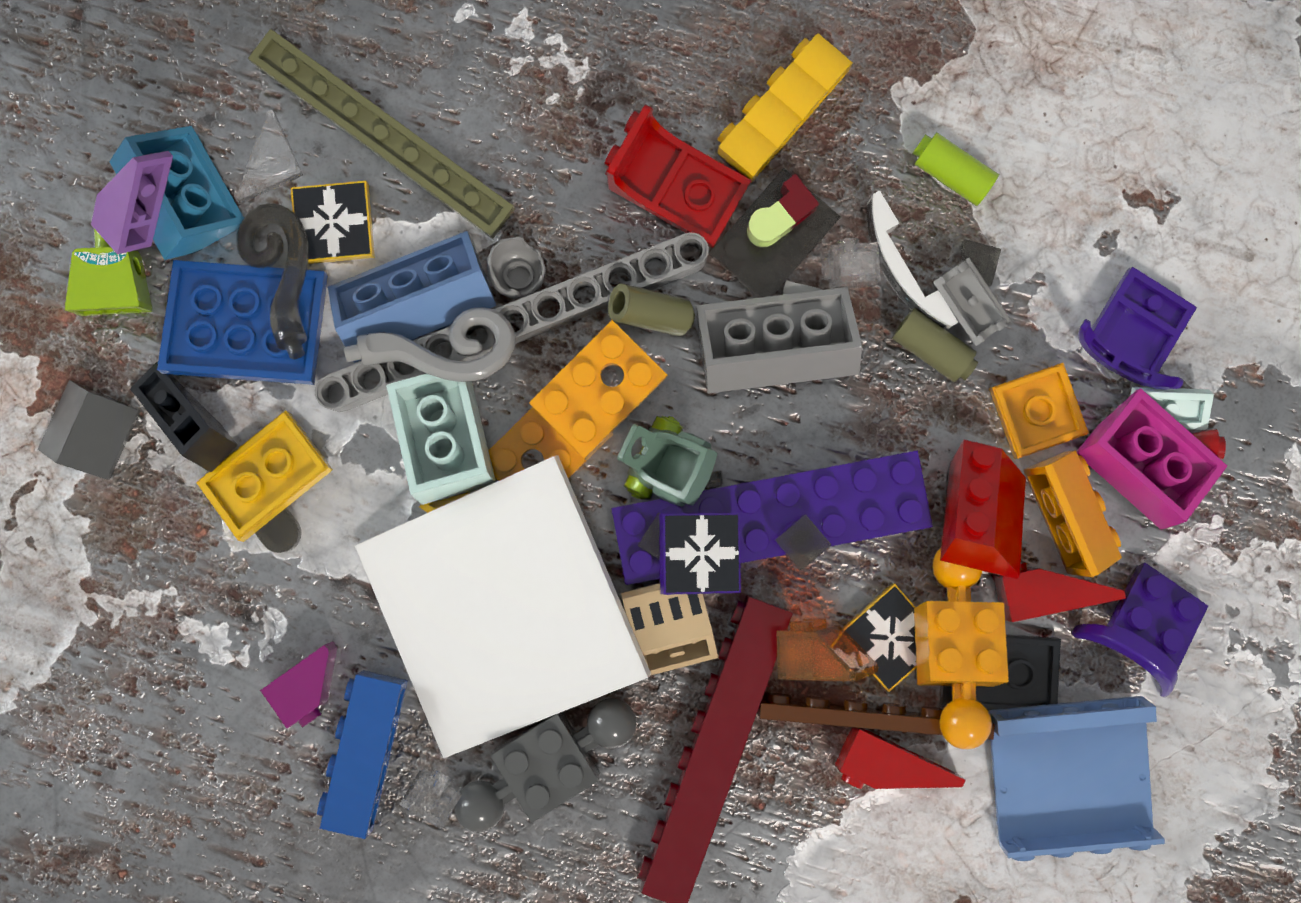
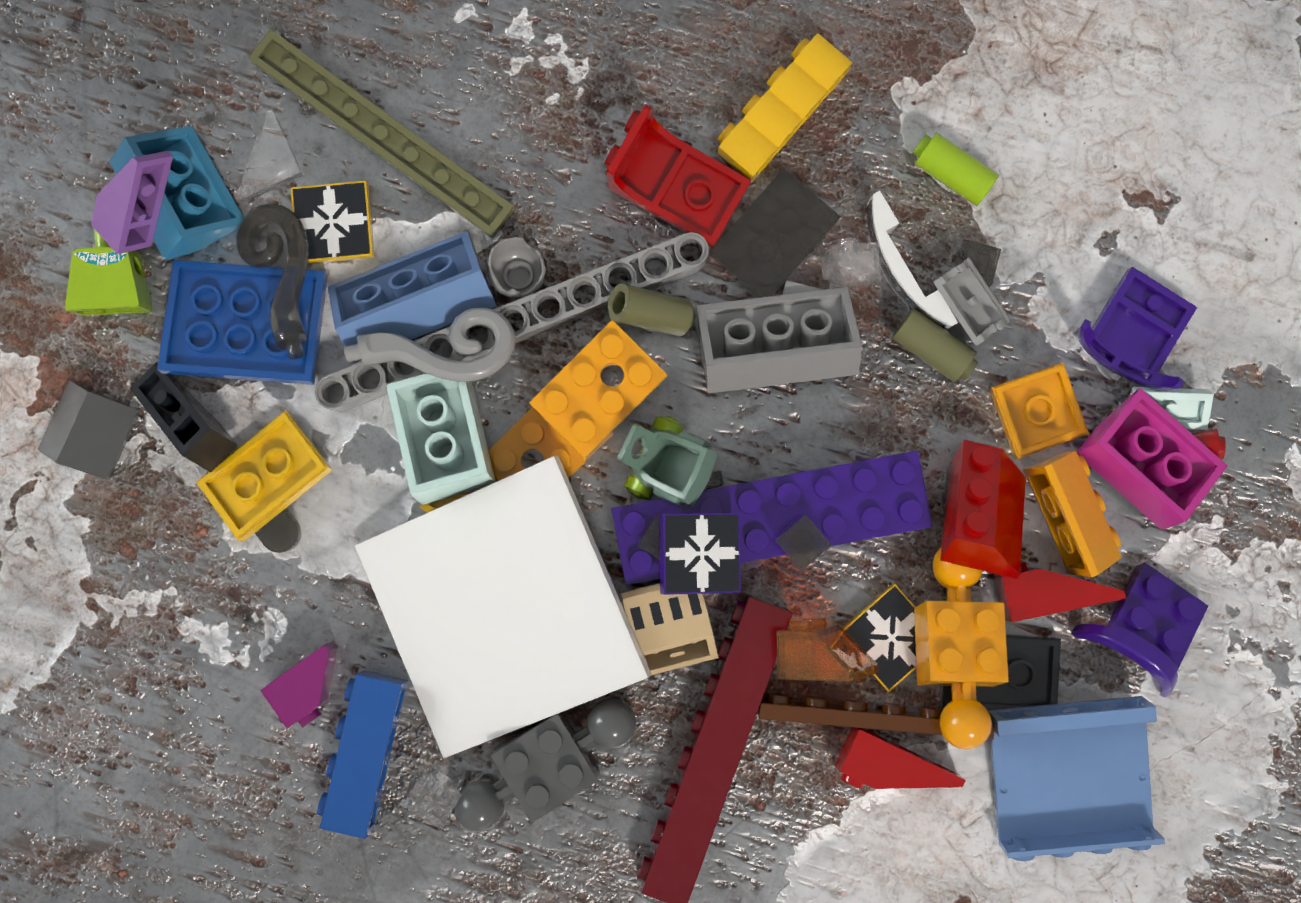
leg [747,174,819,247] -> none

